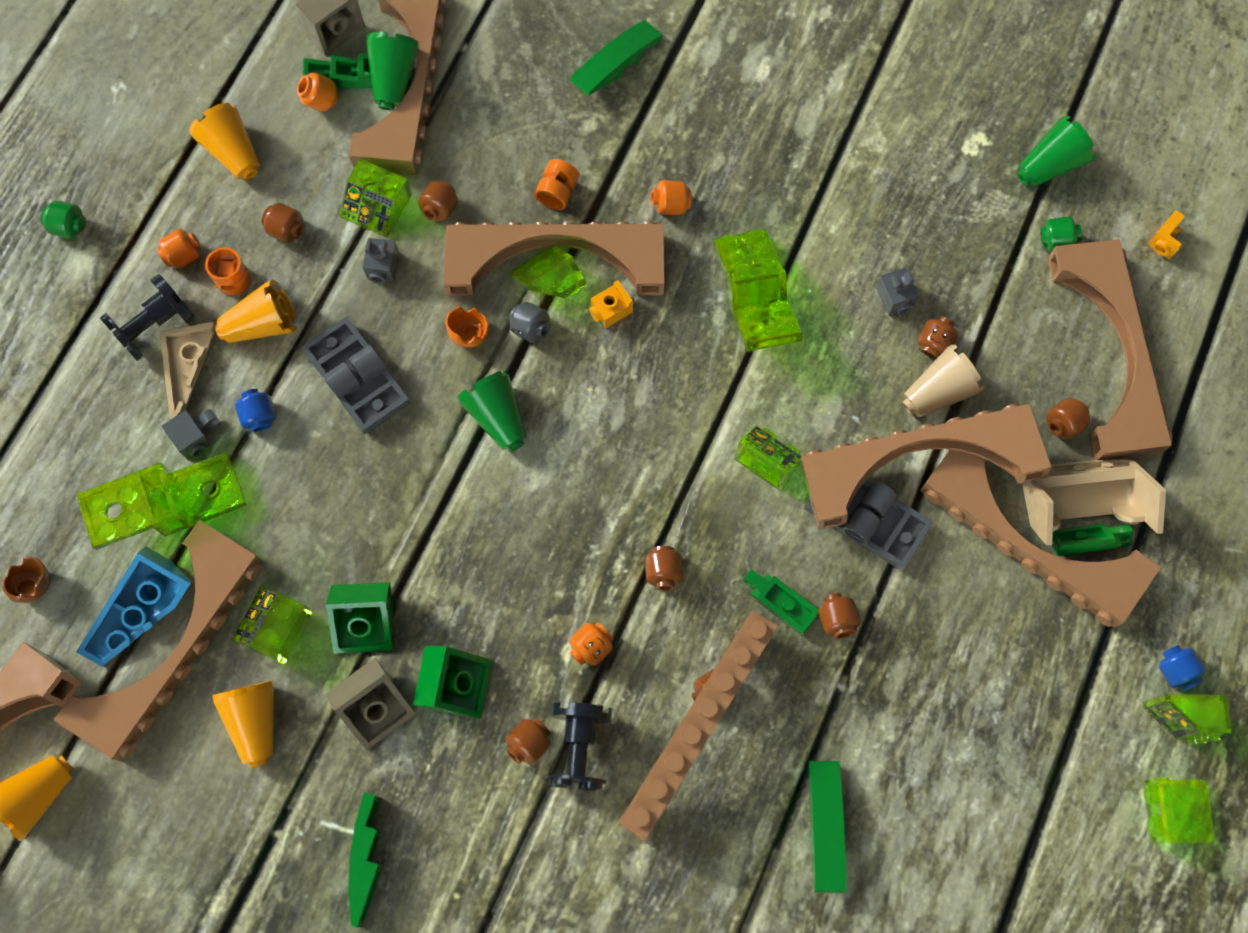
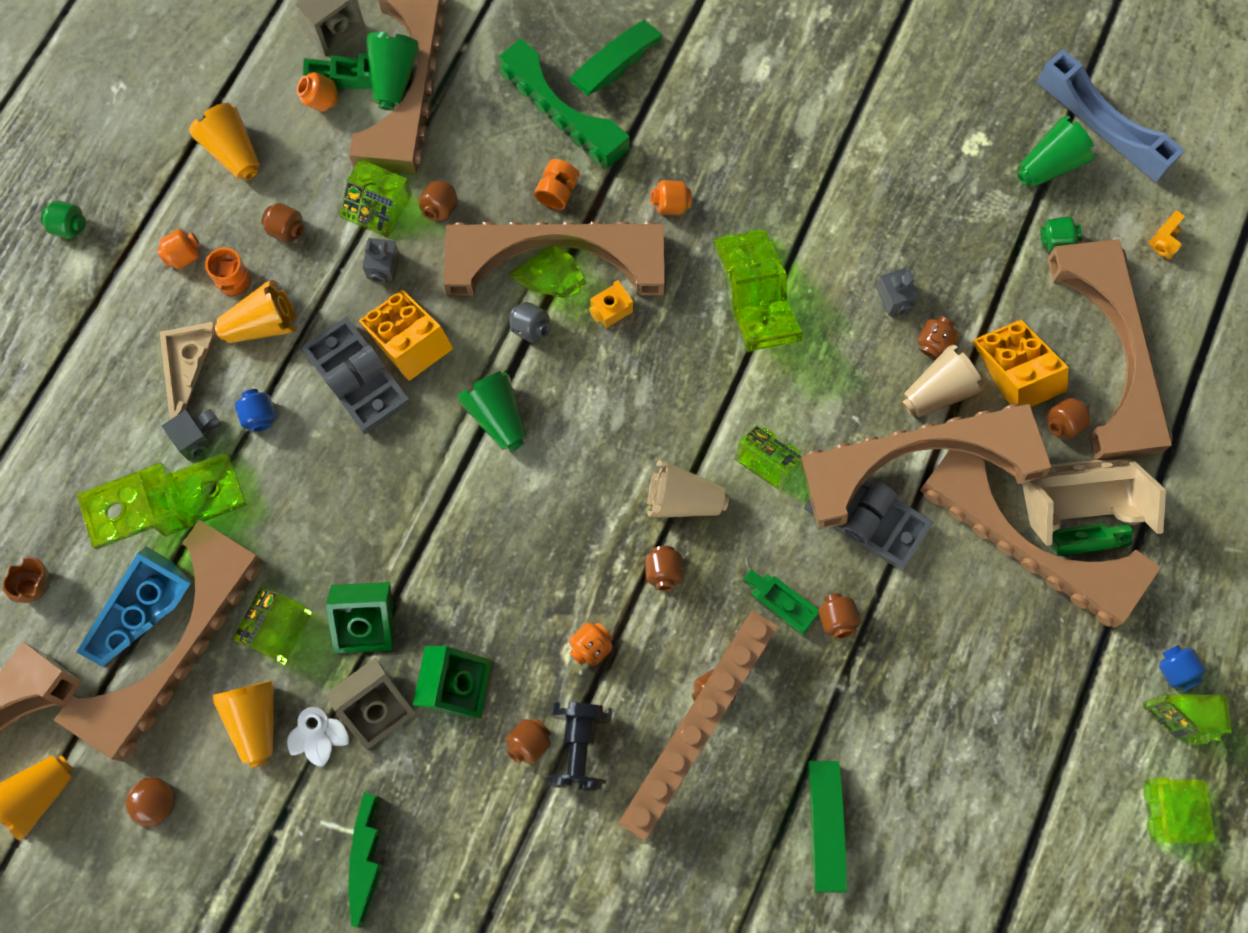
black piece [99,274,195,362] -> none
orange hair [445,306,490,348] -> none
none -> dark orange hair [126,777,175,828]
none -> white plate [287,707,349,767]
none -> light orange slope [359,289,454,381]
none -> green arch [498,38,630,169]
none -> tan cone [647,460,729,518]
none -> light orange slope [973,320,1069,407]
none -> sand blue arch [1037,49,1185,182]

